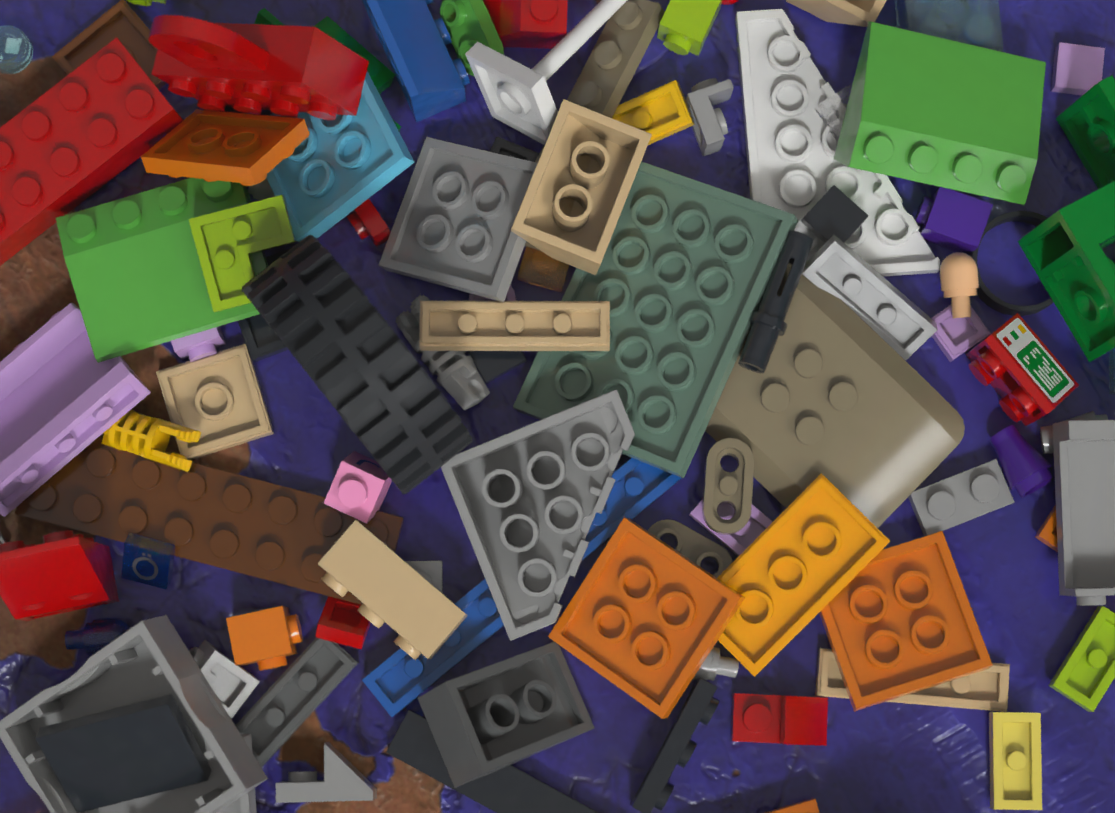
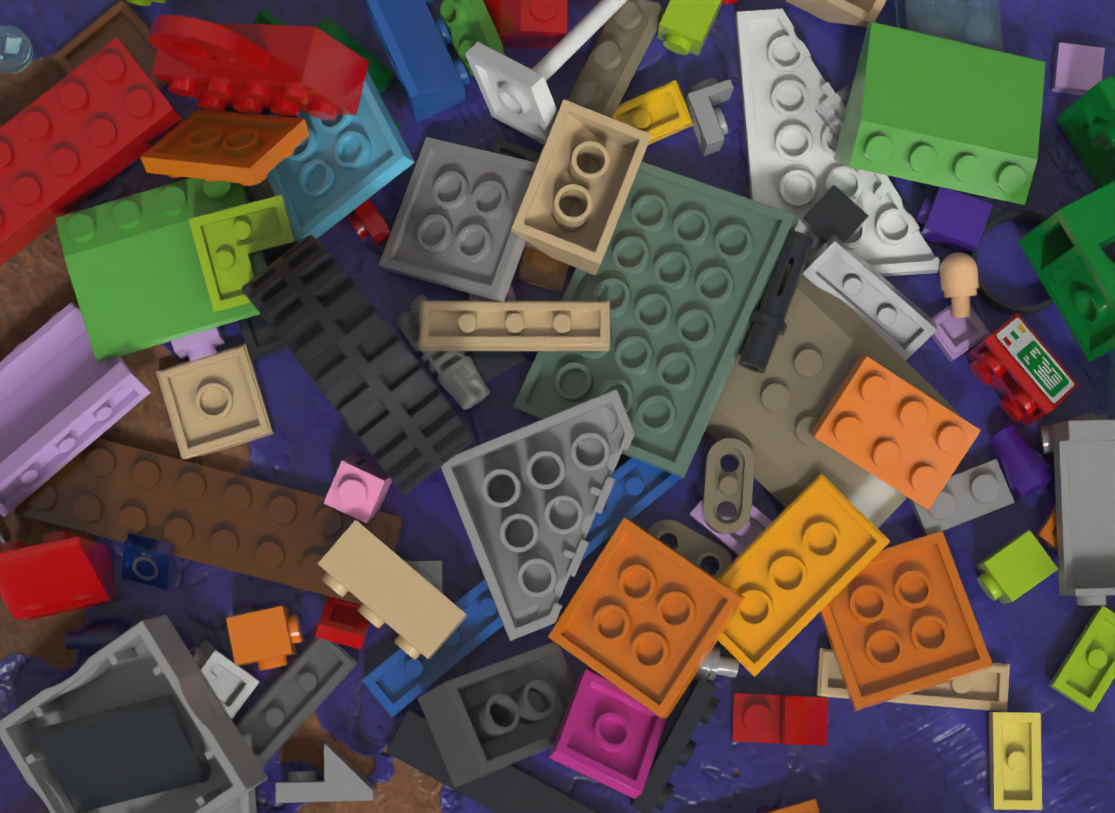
yellow hinge [101,409,201,472] -> none
none -> dark pink plate [549,669,667,799]
none -> orange plate [809,353,981,510]
none -> lime brick [975,530,1058,604]

